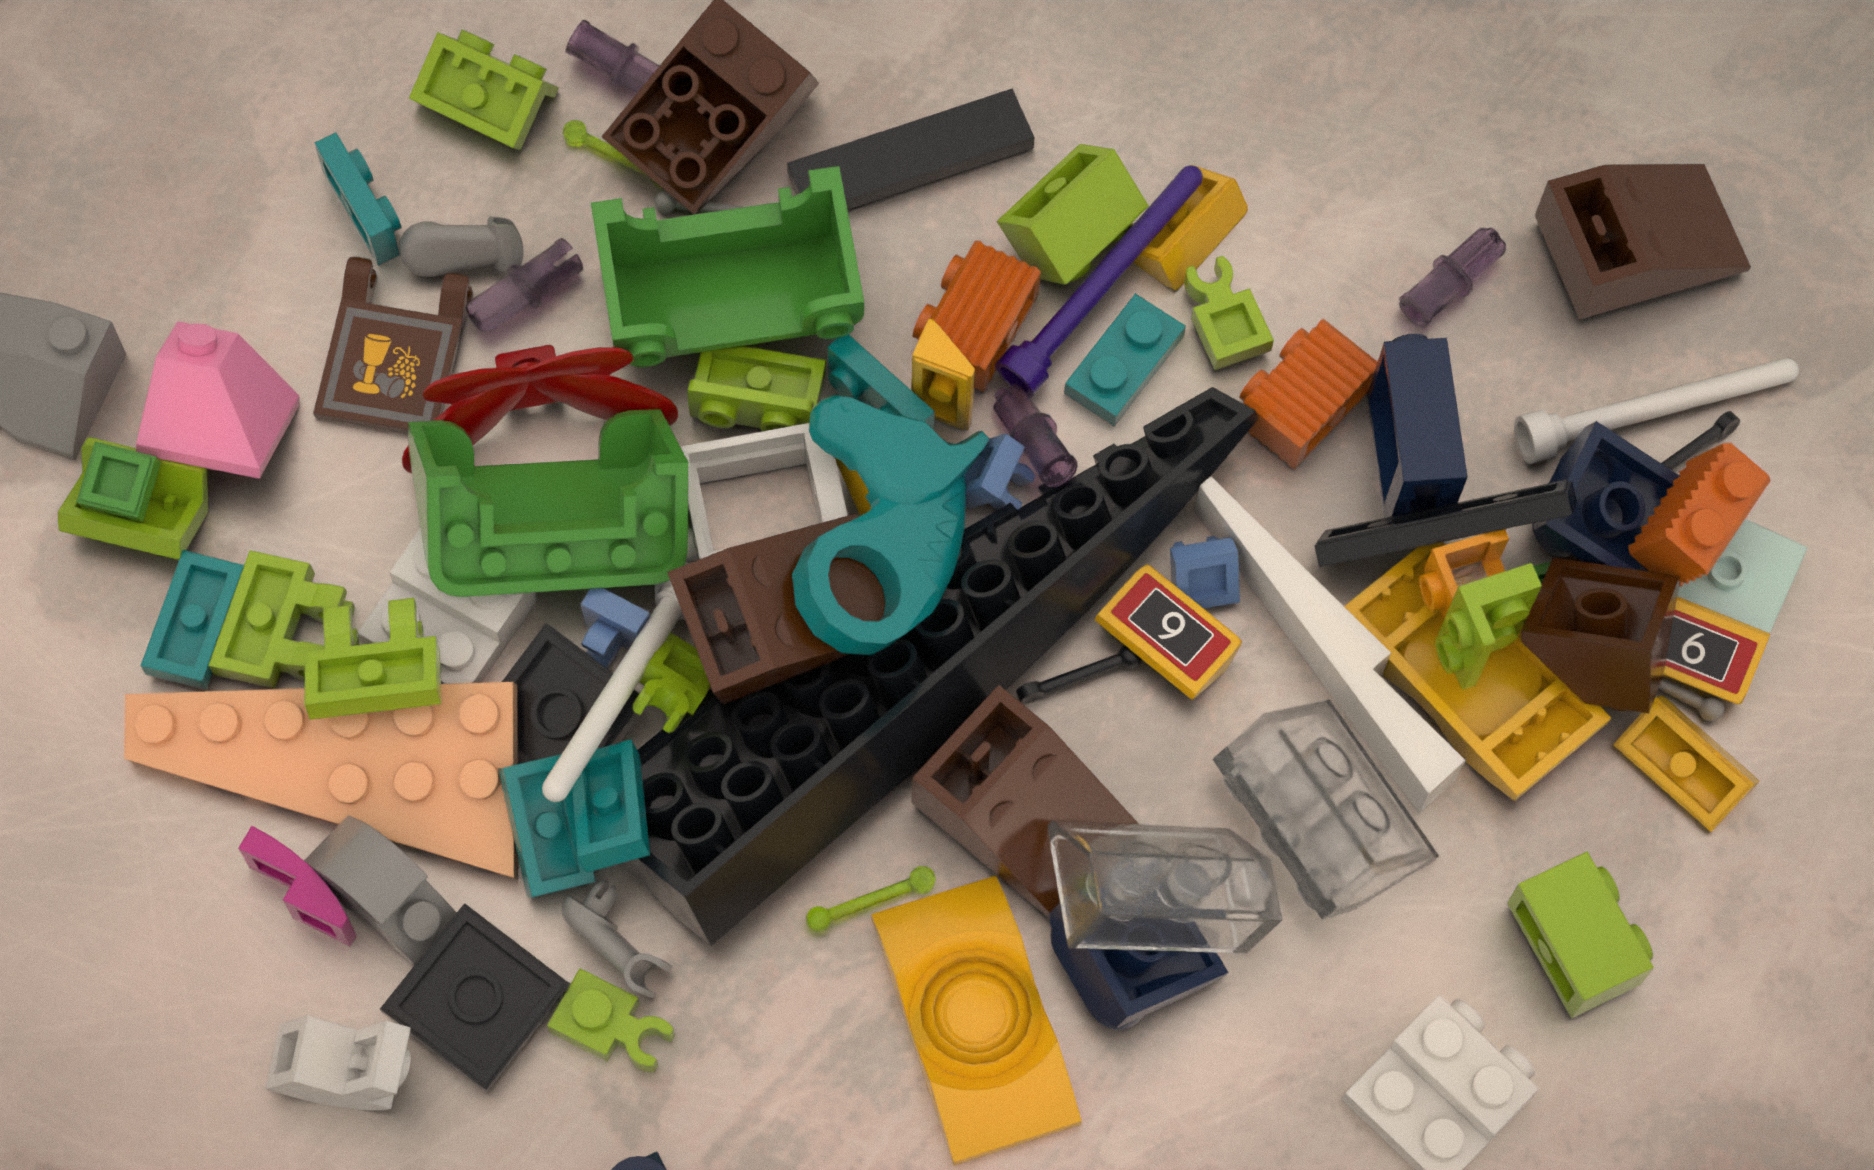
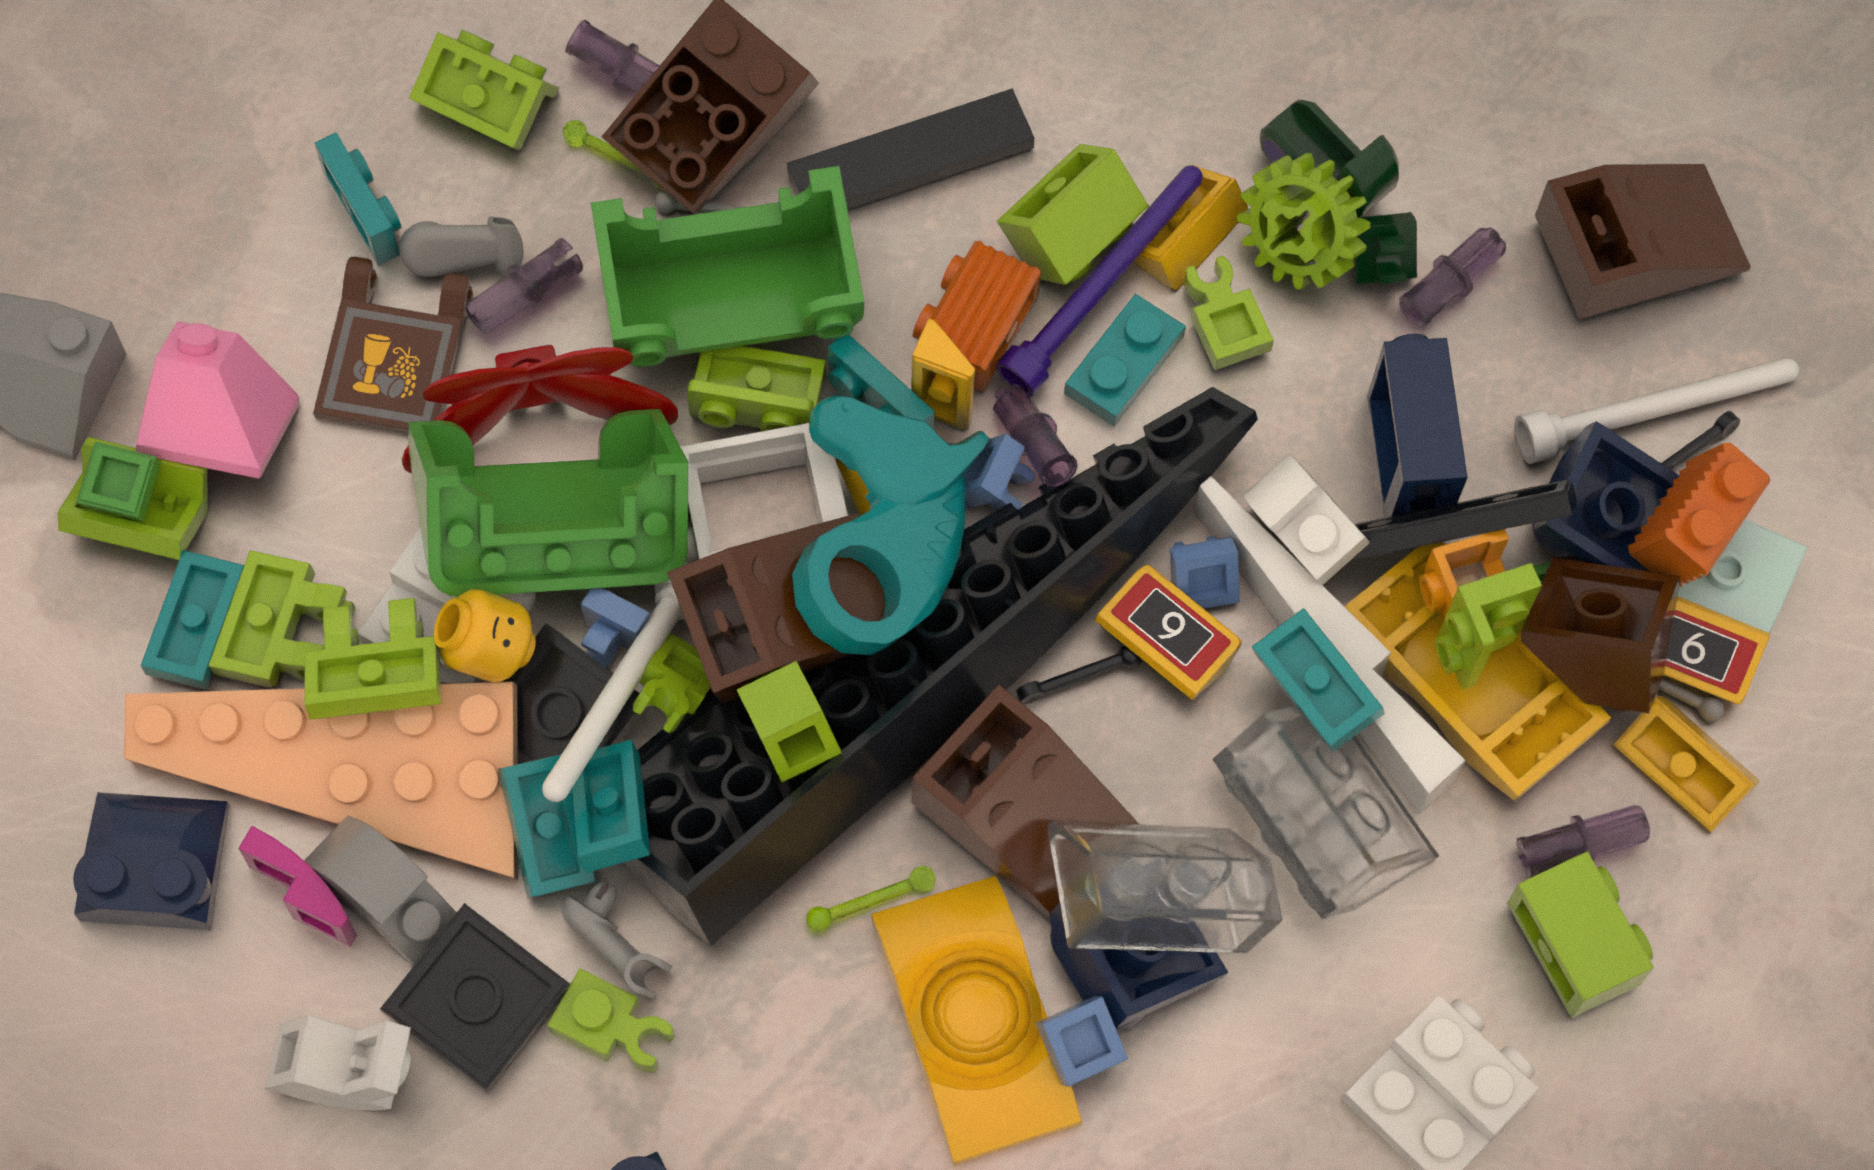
orange brick [1239,319,1378,469] -> none
none -> dark blue slope [73,792,230,930]
none -> yellow head [433,589,536,683]
none -> lime brick [737,661,842,782]
none -> medium blue tile [1036,996,1128,1087]
none -> lime gear [1237,153,1370,290]
none -> white brick [1242,453,1370,585]
none -> teal plate [1252,608,1385,752]
none -> dark green animal [1260,99,1399,218]
none -> dark green tile [1352,212,1417,284]
none -> axle [1516,805,1650,878]

